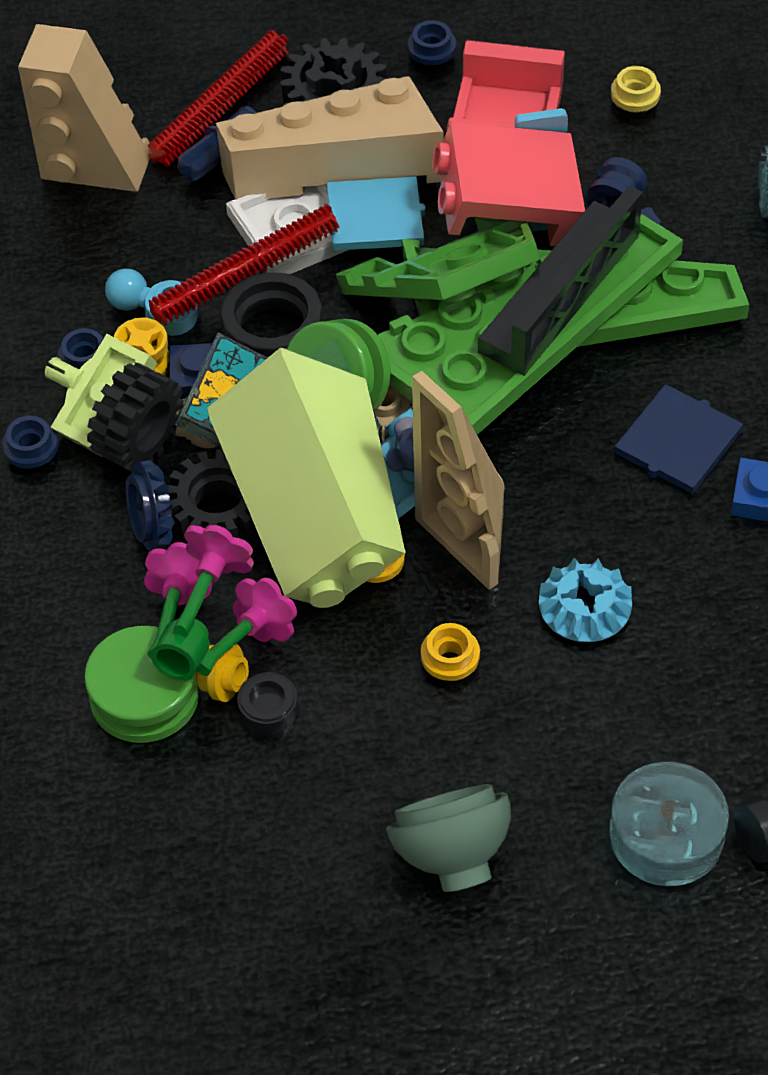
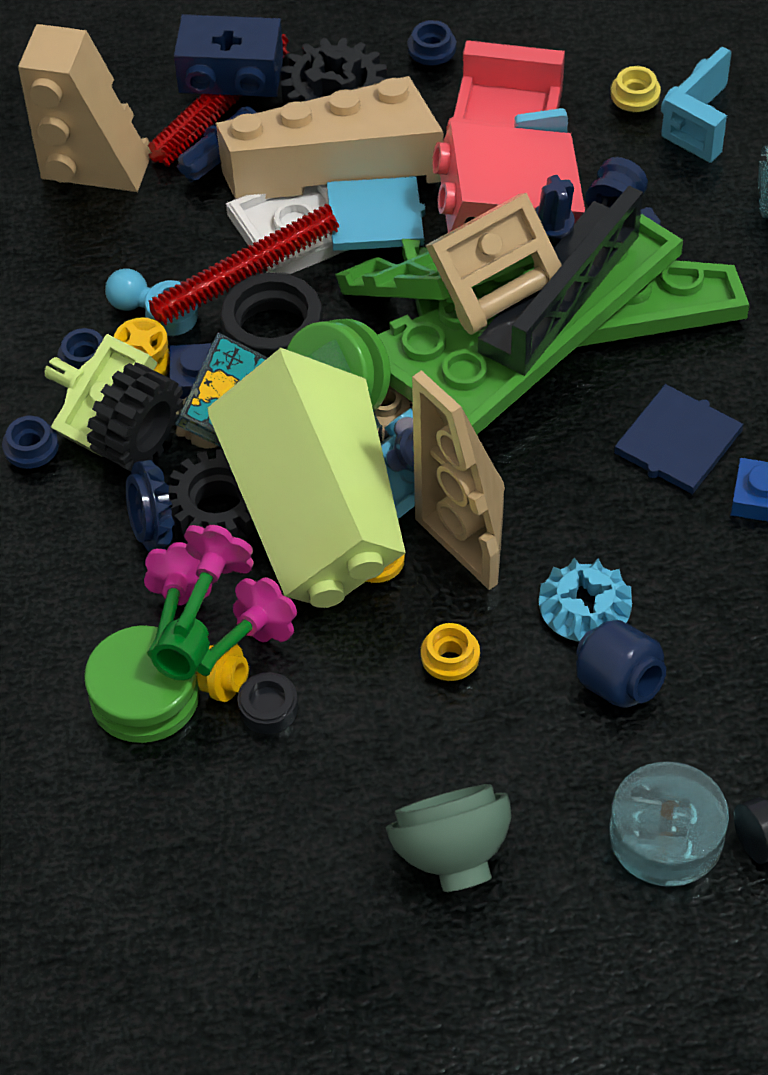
none -> dark blue brick [174,15,283,97]
none -> tan plate [425,193,562,335]
none -> dark blue axle [535,175,575,248]
none -> dark blue head [576,619,666,708]
none -> medium azure bracket [661,47,731,163]

